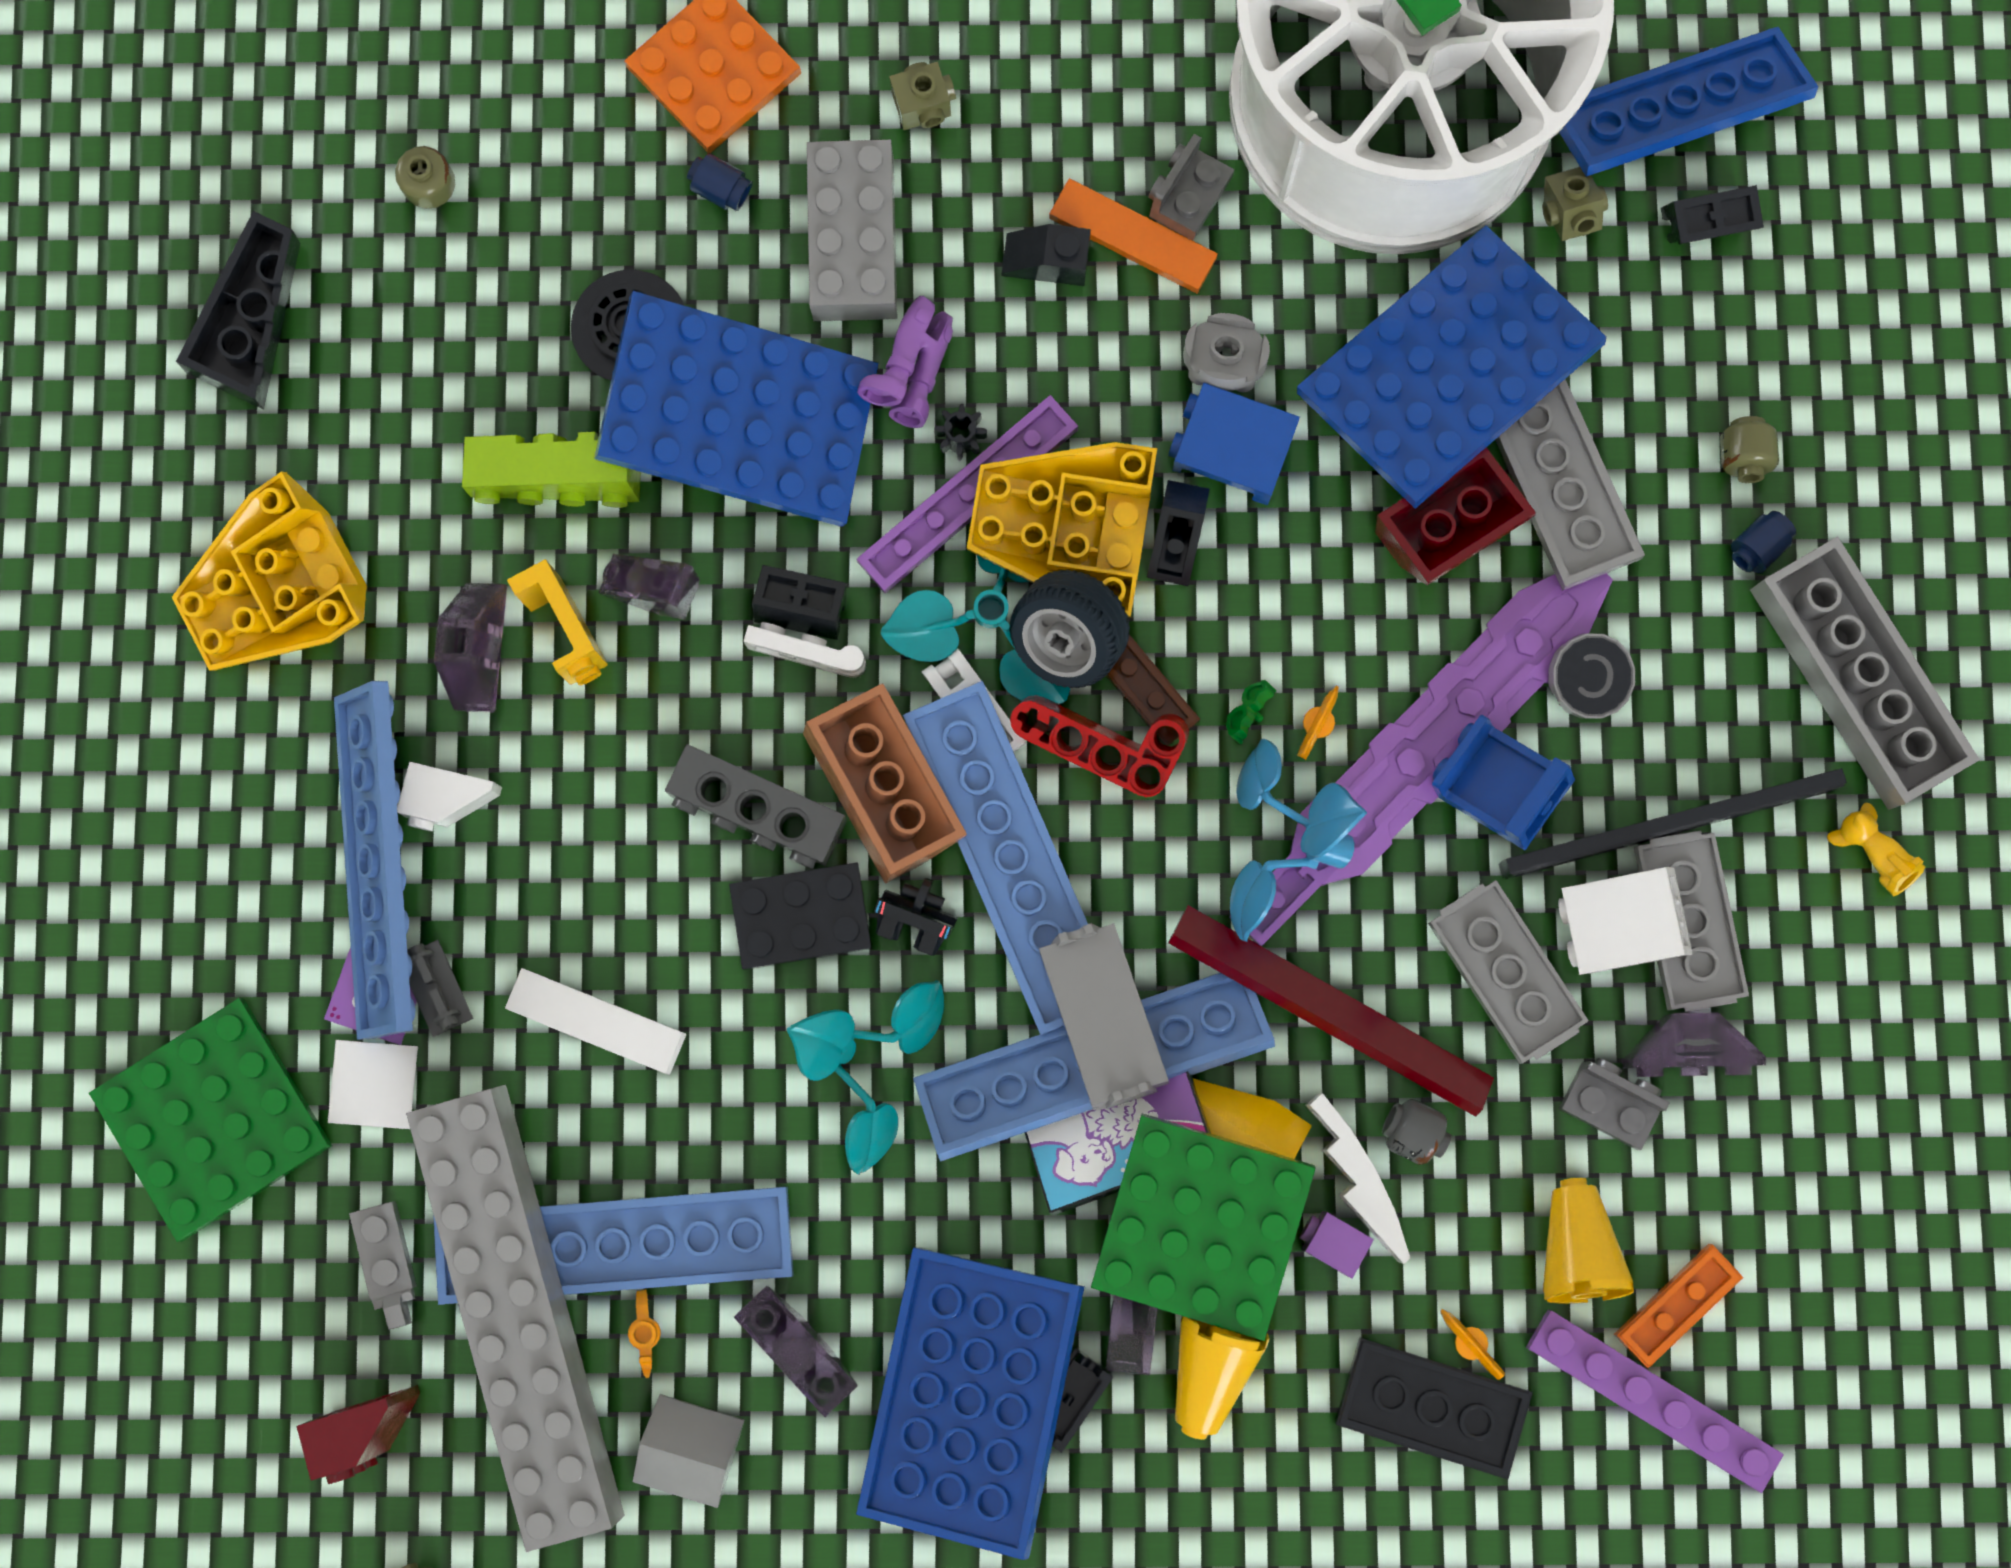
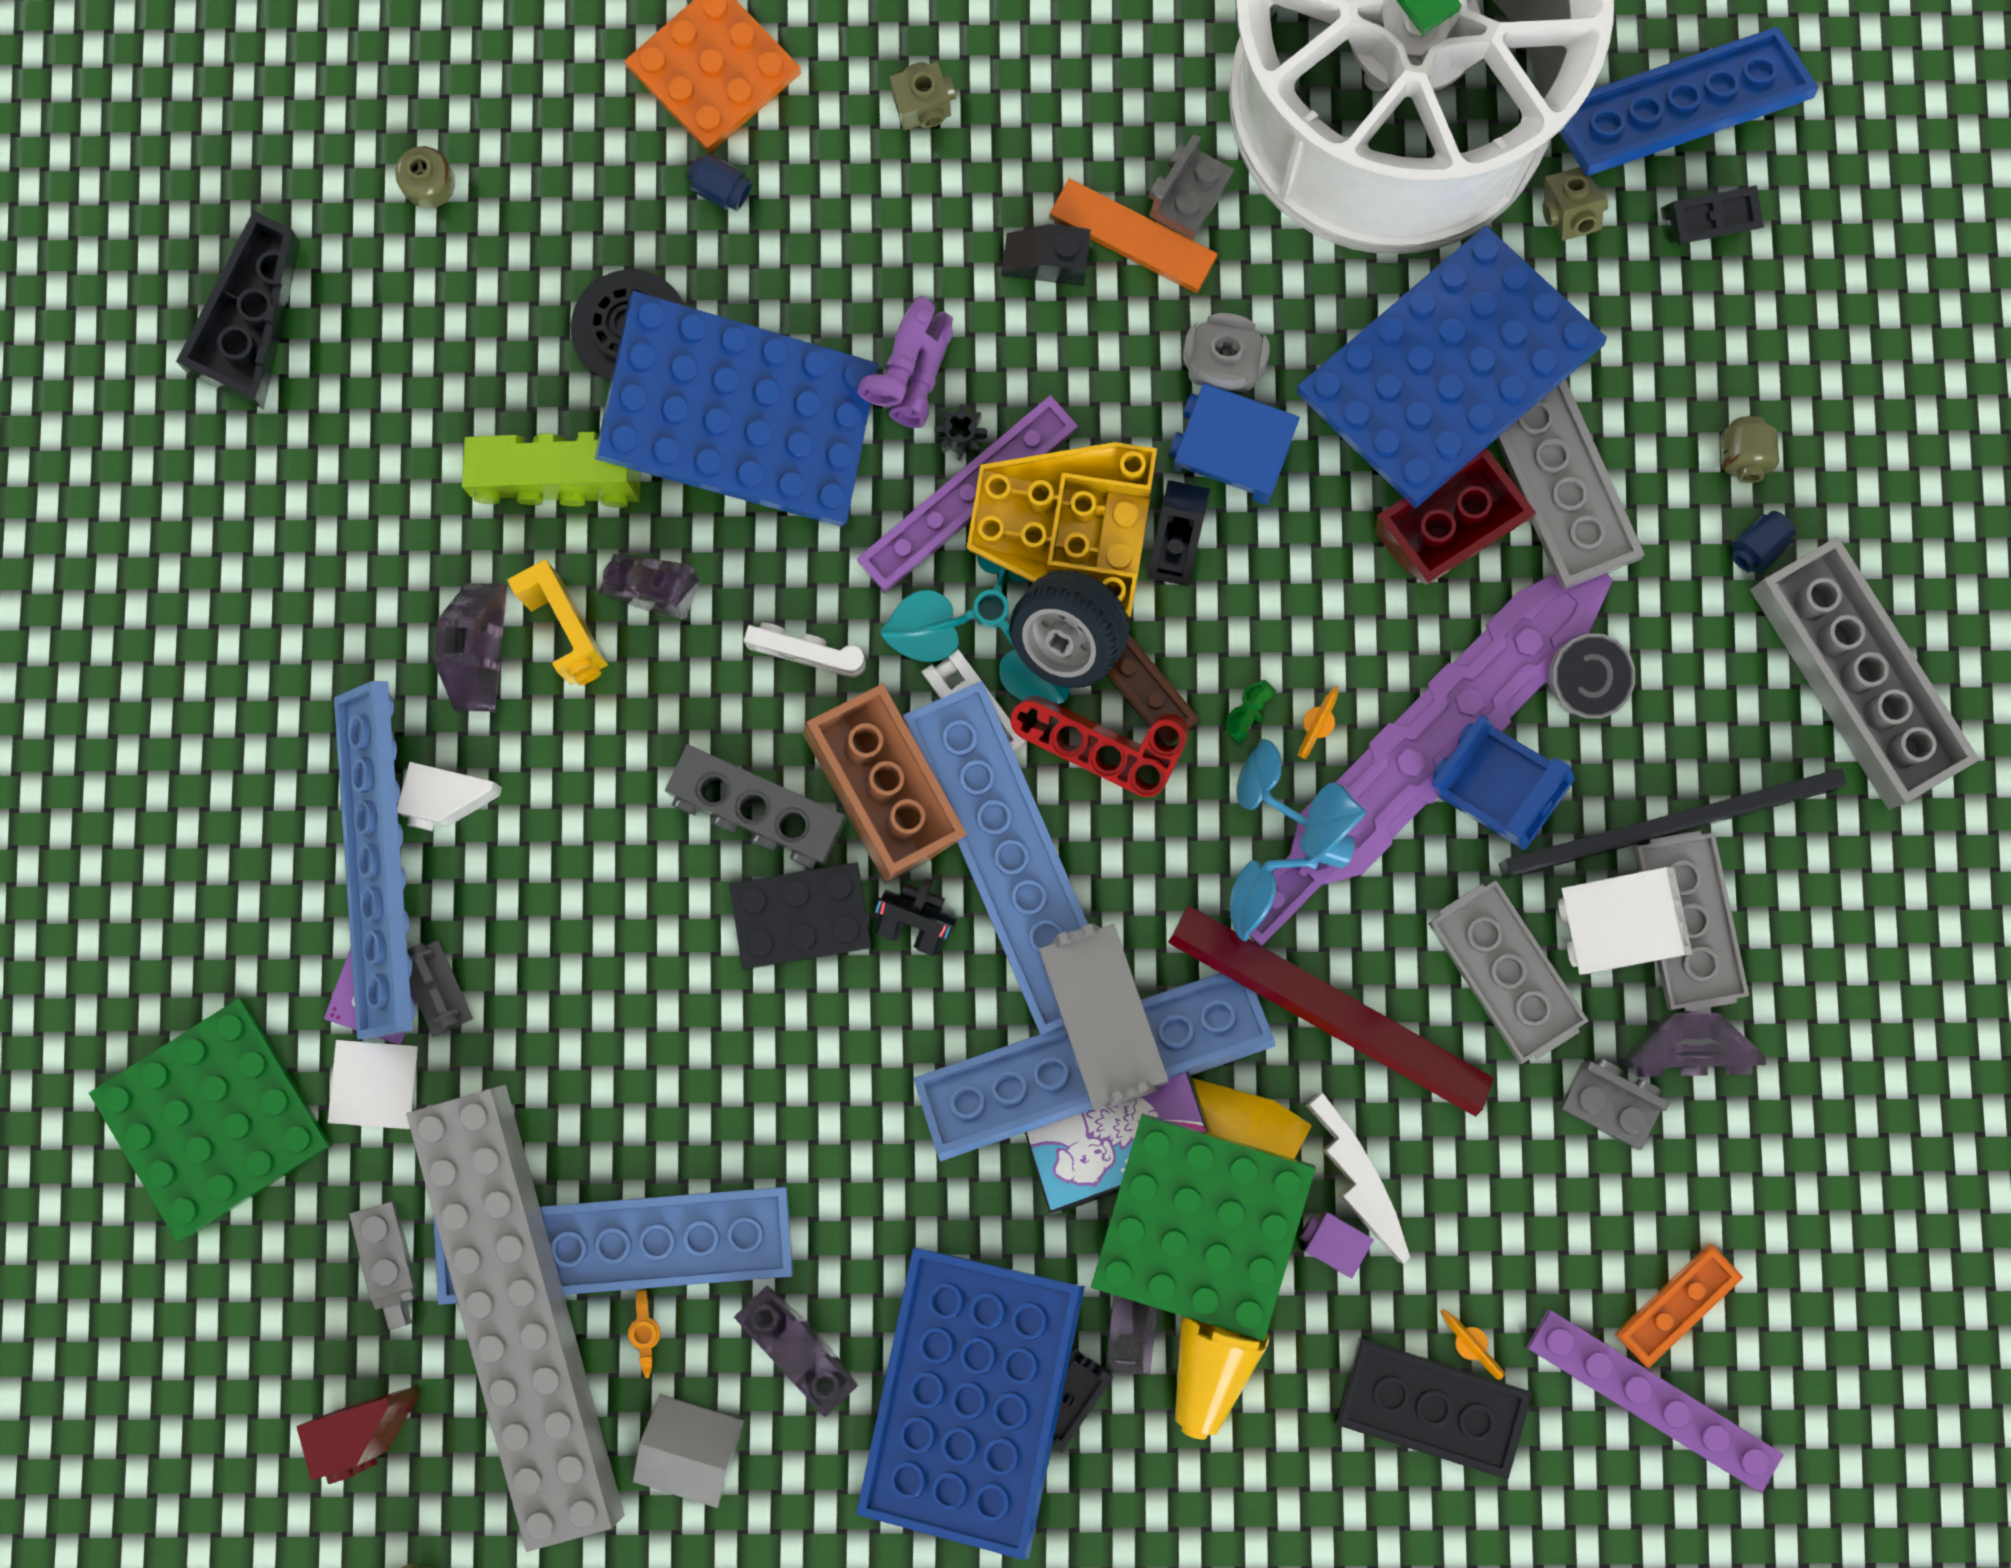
yellow wedge [172,471,367,671] -> none
white slope [505,968,686,1075] -> none
black hinge [752,565,847,640] -> none
teal plant [787,980,944,1175] -> none
light grey brick [807,139,897,321] -> none
dark grey head [1382,1099,1452,1165] -> none
yellow cone [1543,1178,1634,1304] -> none
yellow animal [1827,803,1925,897] -> none

